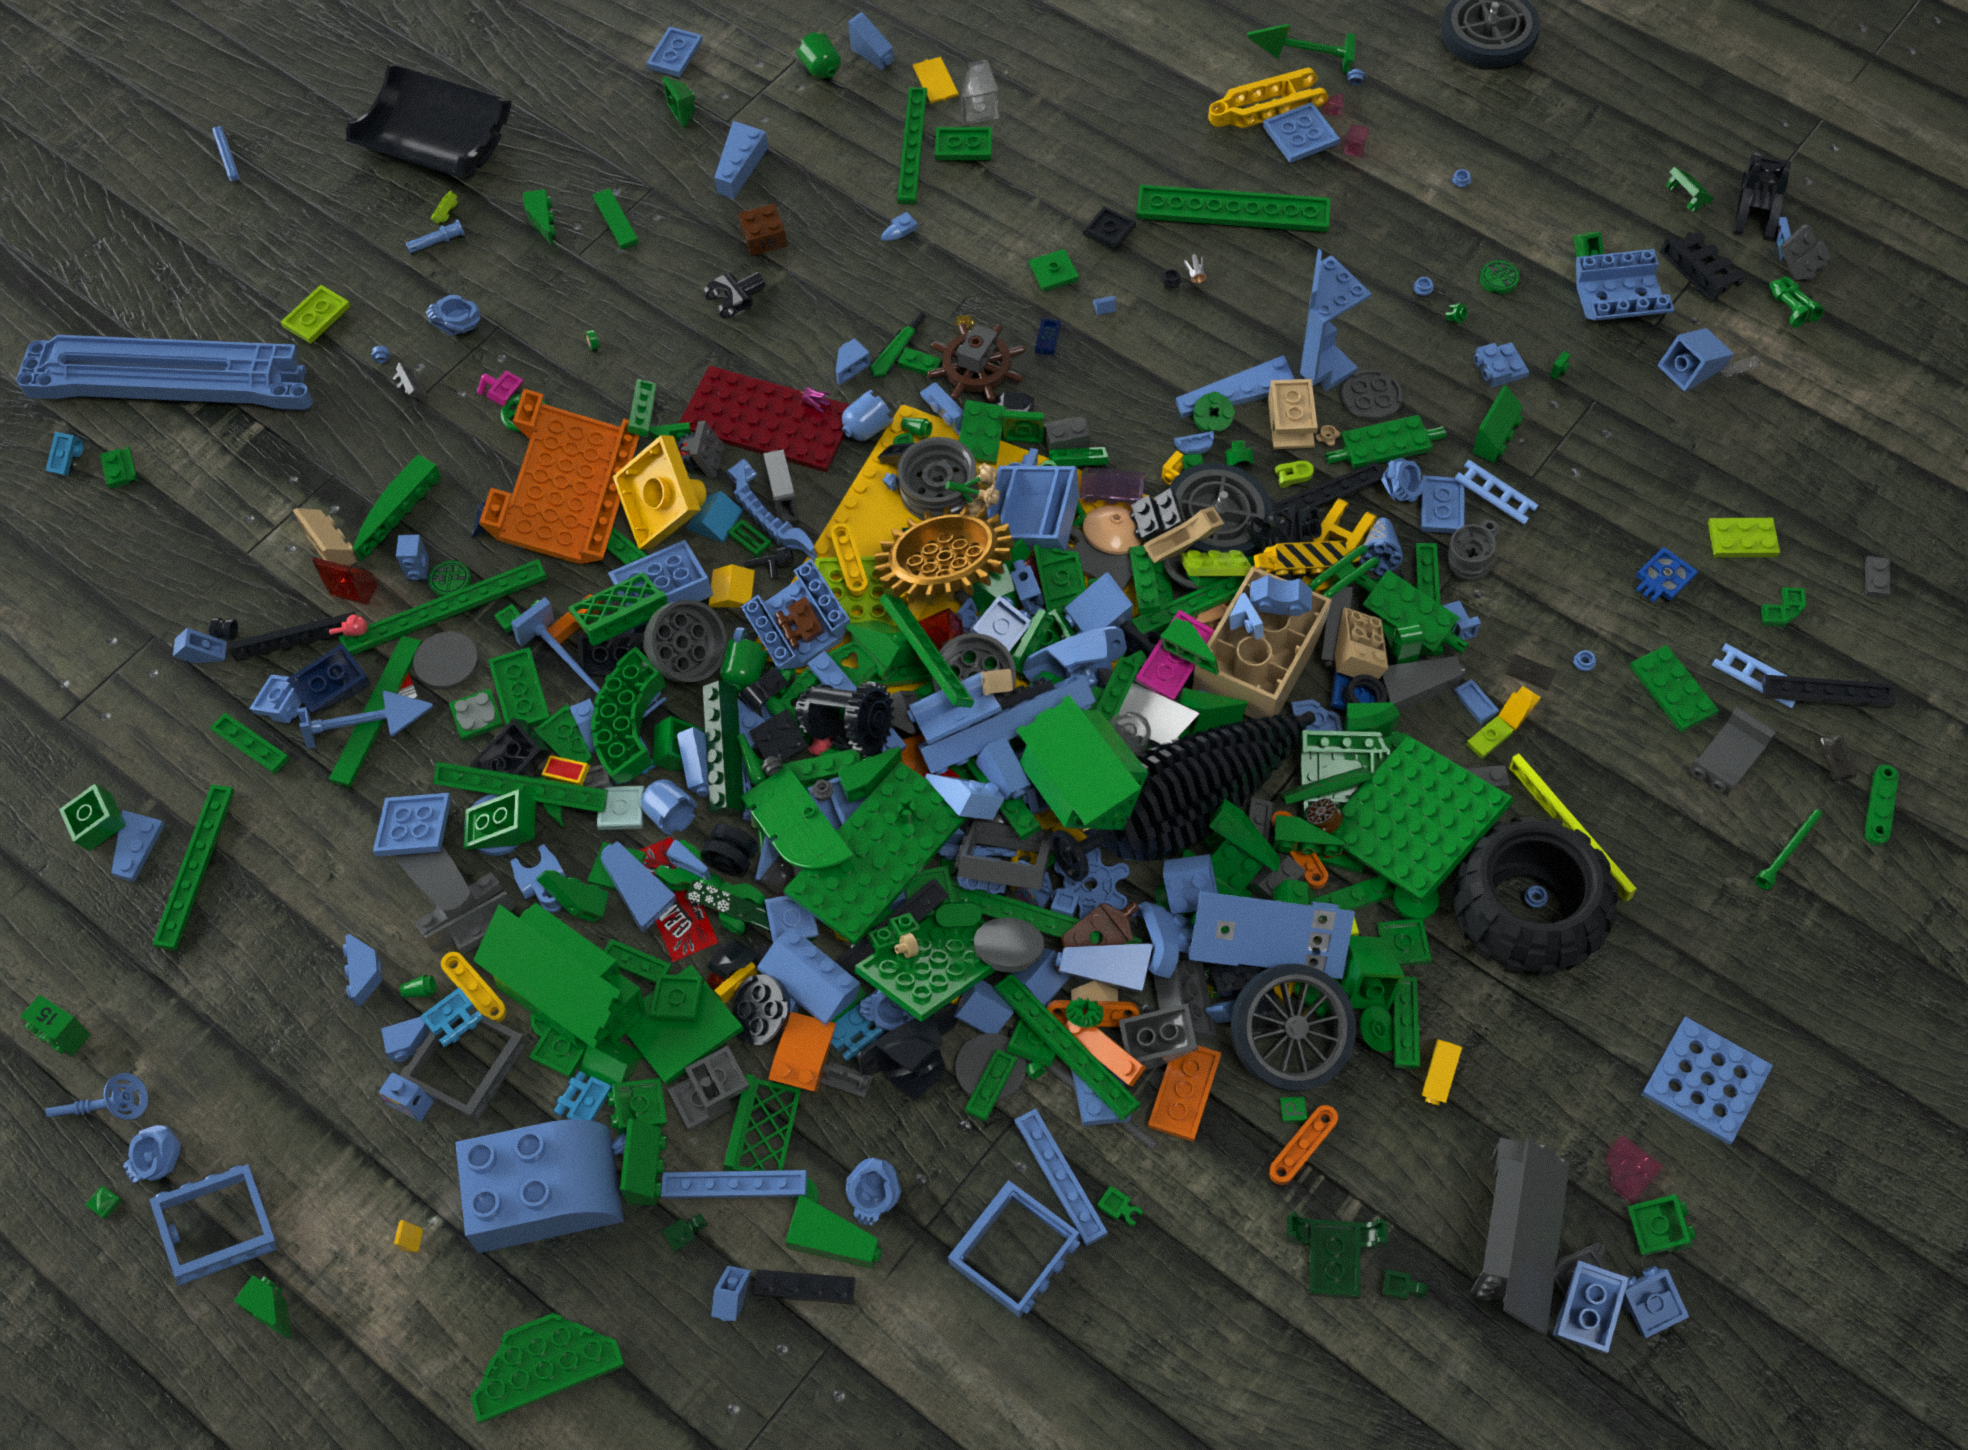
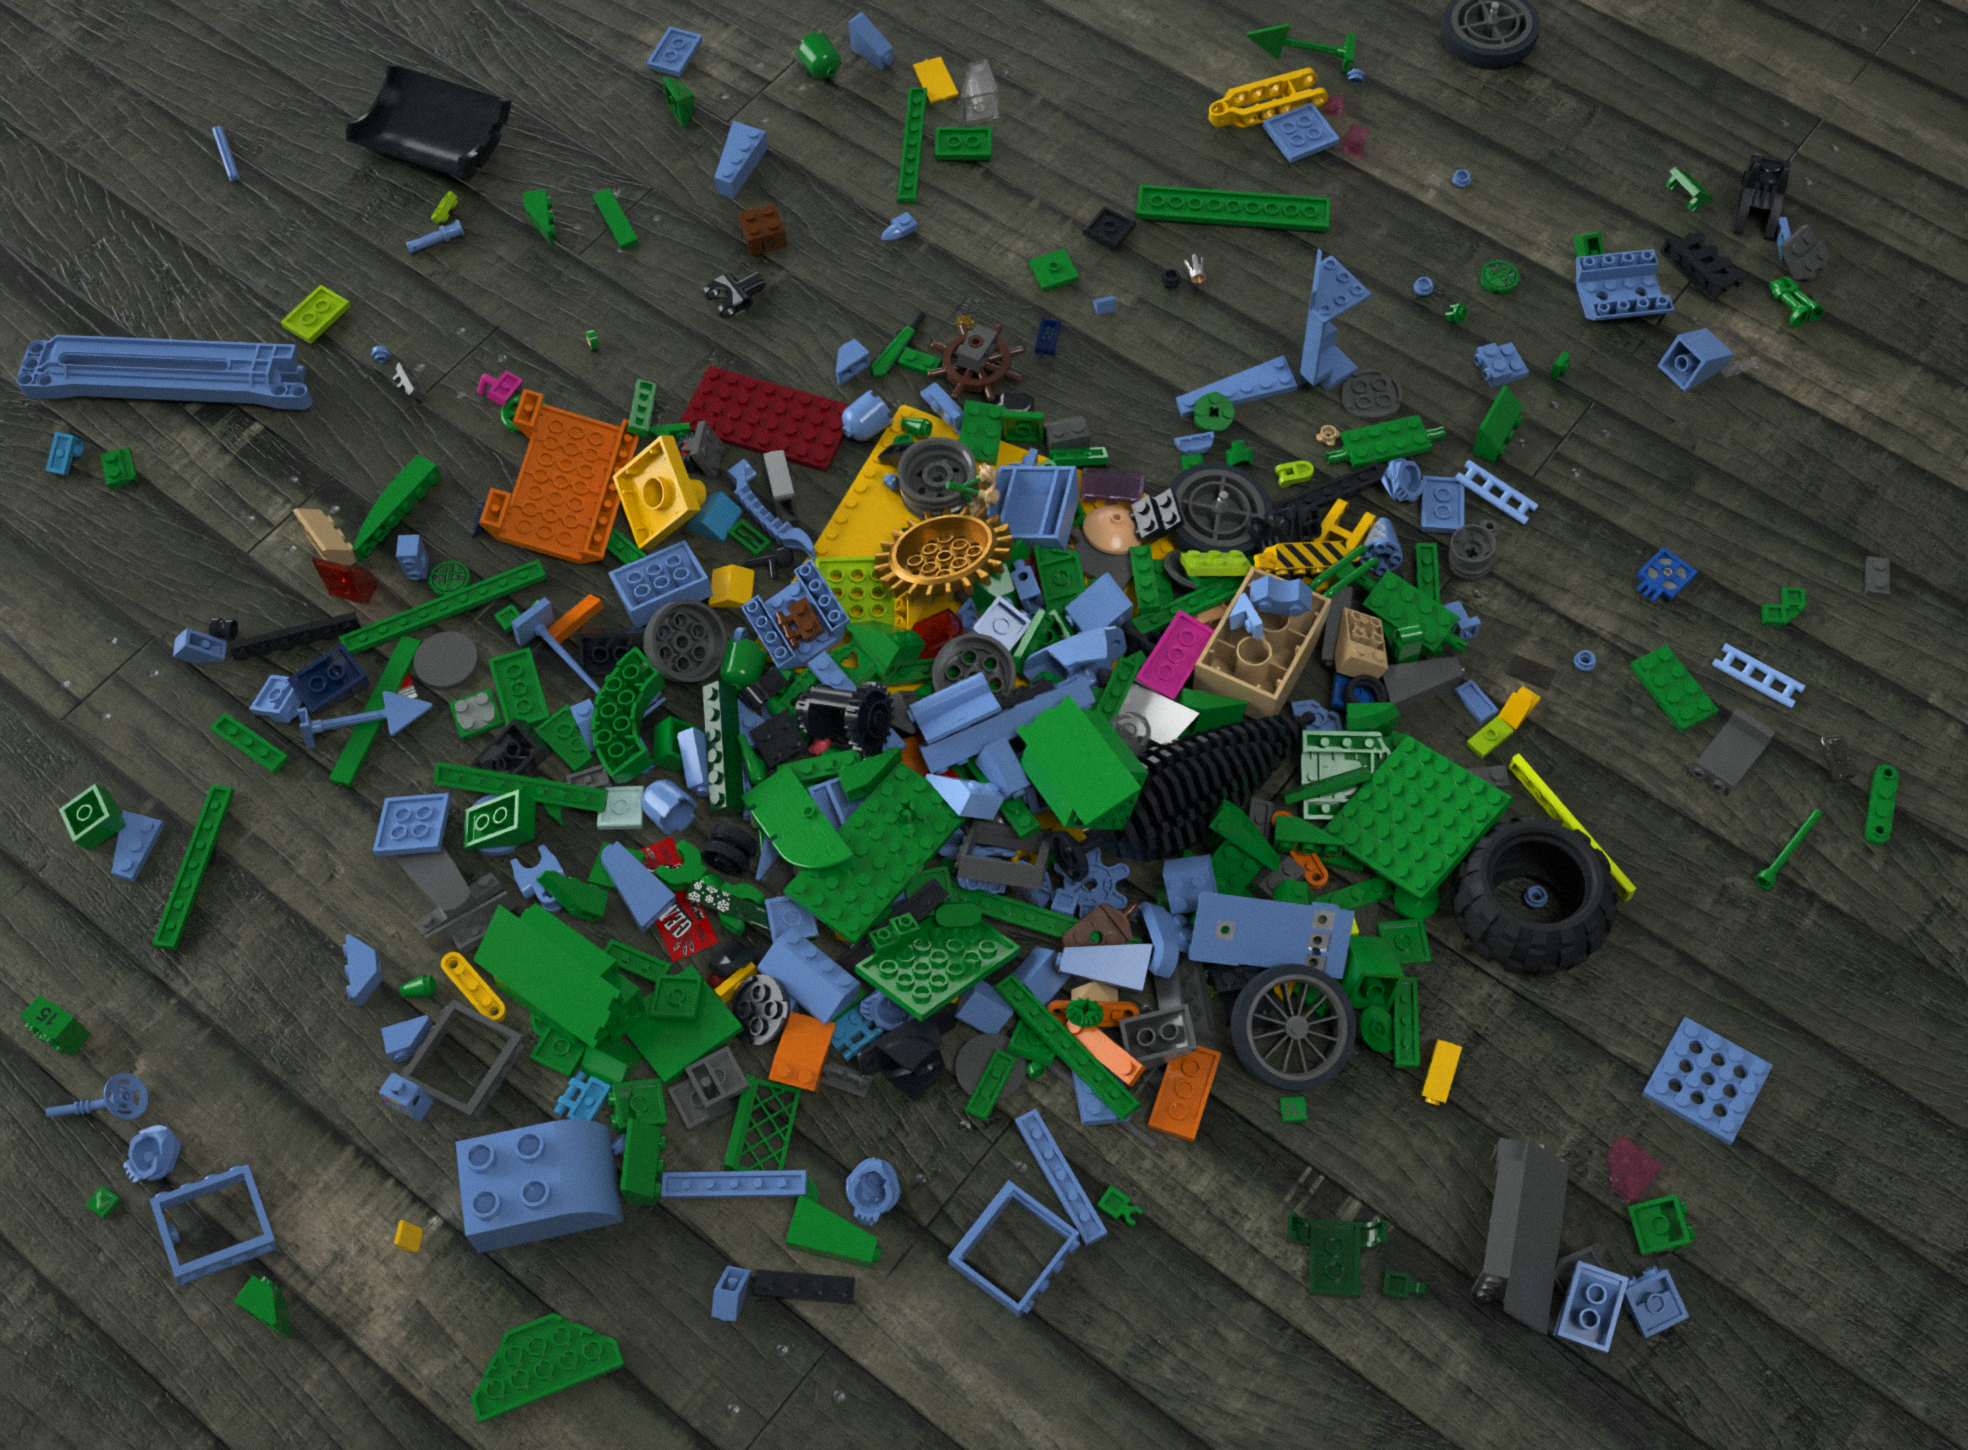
coral piece [329,614,367,636] -> none
dark azure plate [421,987,483,1047] -> none
medium blue helmet [426,295,480,335] -> none
tile [542,755,590,785] -> none
green fence [568,572,668,646] -> none
dark green plate [662,1213,708,1254] -> none
medium blue slope [666,839,711,880] -> none
dark grey plate [761,756,783,776] -> none
flat silver piece [801,387,831,413] -> none
dark grey plate [811,779,833,801] -> none
yellow plate [830,523,868,596] -> none
green tile [880,594,975,708] -> none
tan tile [894,933,919,958] -> none
dark grey tile [974,918,1044,972] -> none
tan bracket [981,669,1013,695] -> none
tan arch [1143,506,1224,563] -> none
green slope [1160,618,1219,675] -> none
yellow bracket [1161,451,1184,485] -> none
medium blue slope [1205,1000,1236,1023] -> none
tan torso [1268,379,1318,449] -> none
orange plate [1269,1105,1338,1185] -> none
reddish brown wheel [1306,798,1343,833] -> none
lime plate [1708,518,1780,558] -> none
black plate [1761,674,1896,708] -> none

